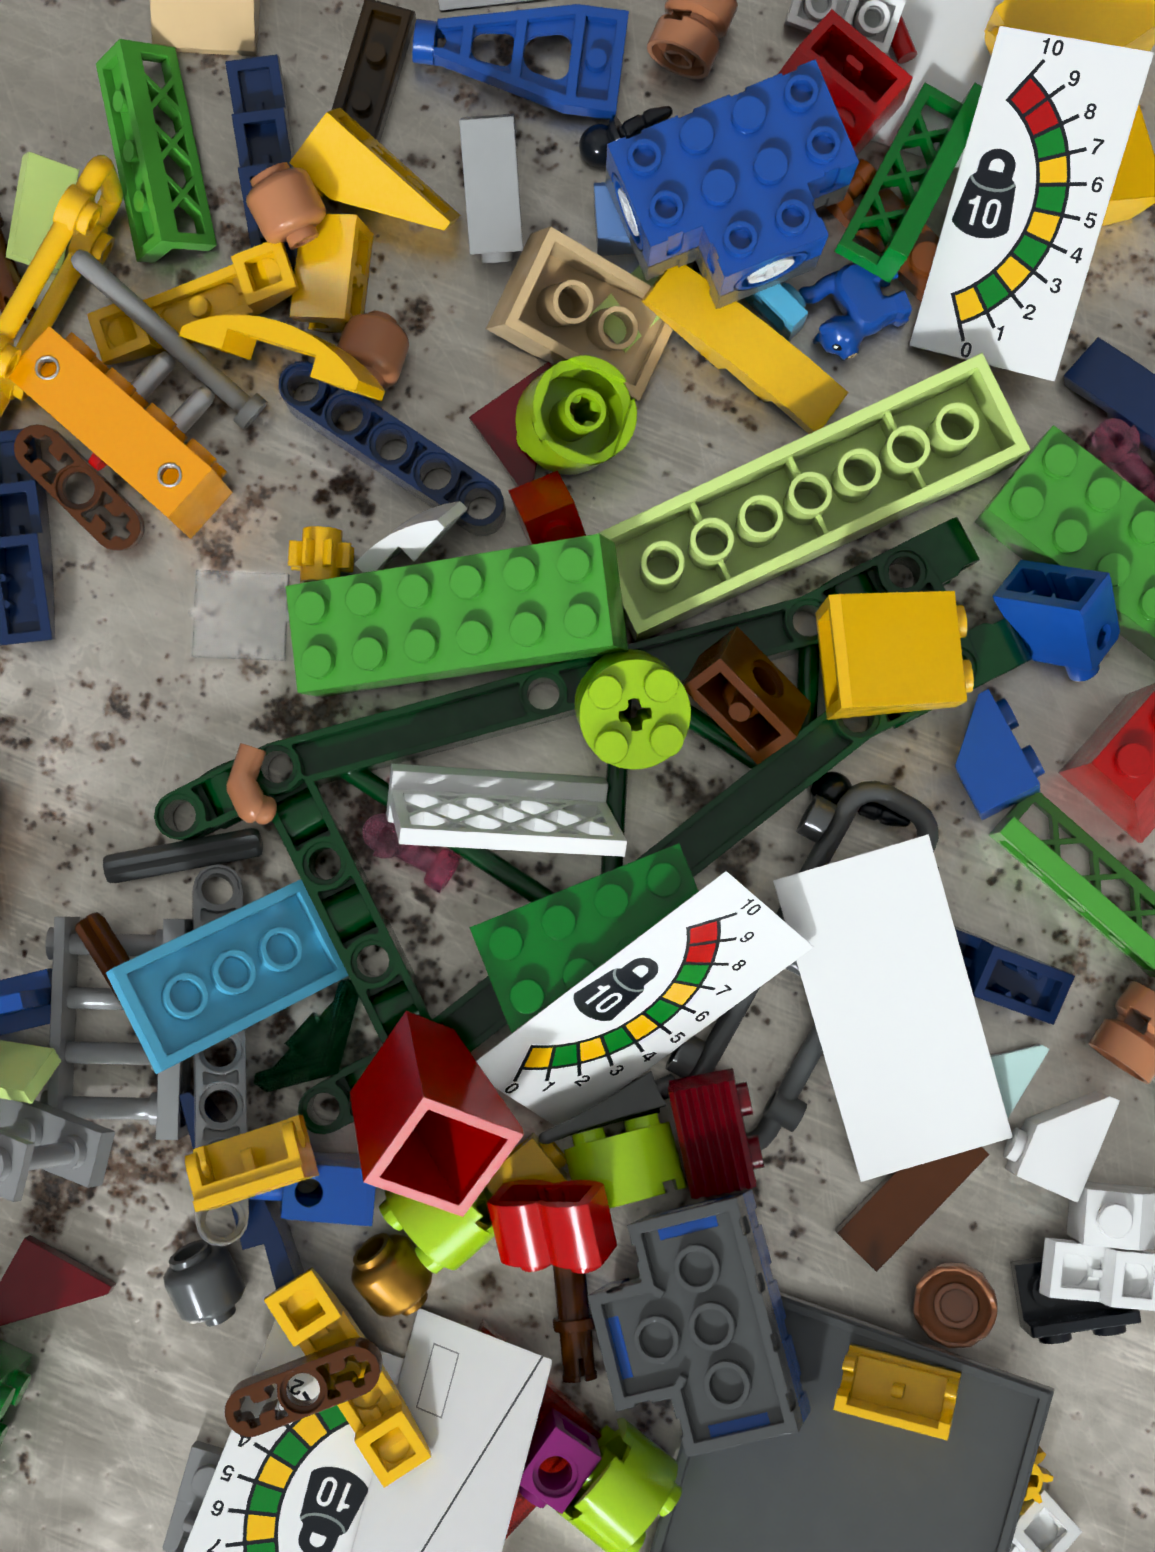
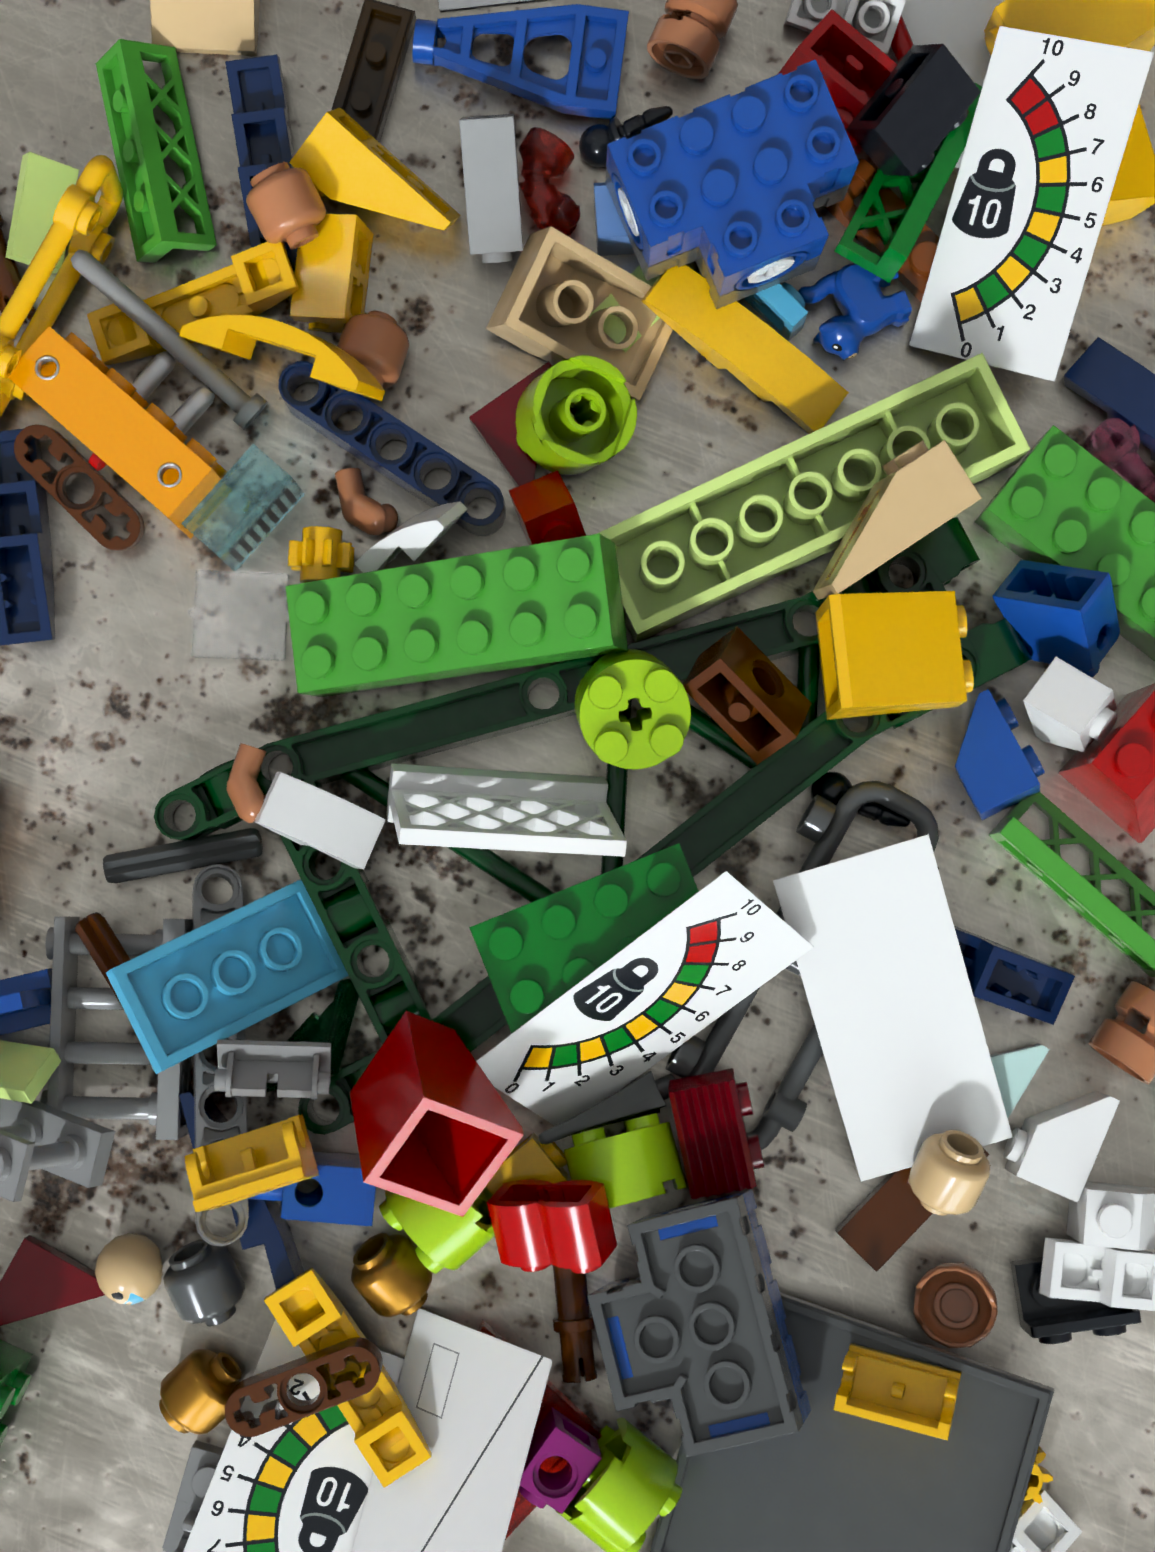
clear pink leg [362,814,462,894] -> none
none -> tan piece [94,1233,163,1305]
none -> pearl gold head [159,1349,242,1434]
none -> clear light blue panel [181,444,305,572]
none -> light grey hinge [214,1040,331,1100]
none -> white slope [254,772,386,870]
none -> nougat arm [335,468,398,536]
none -> clear red arm [519,127,581,236]
none -> tan slope [813,440,982,600]
none -> black brick [846,44,981,176]
none -> tan head [909,1130,991,1216]
none -> white slope [1023,657,1118,753]

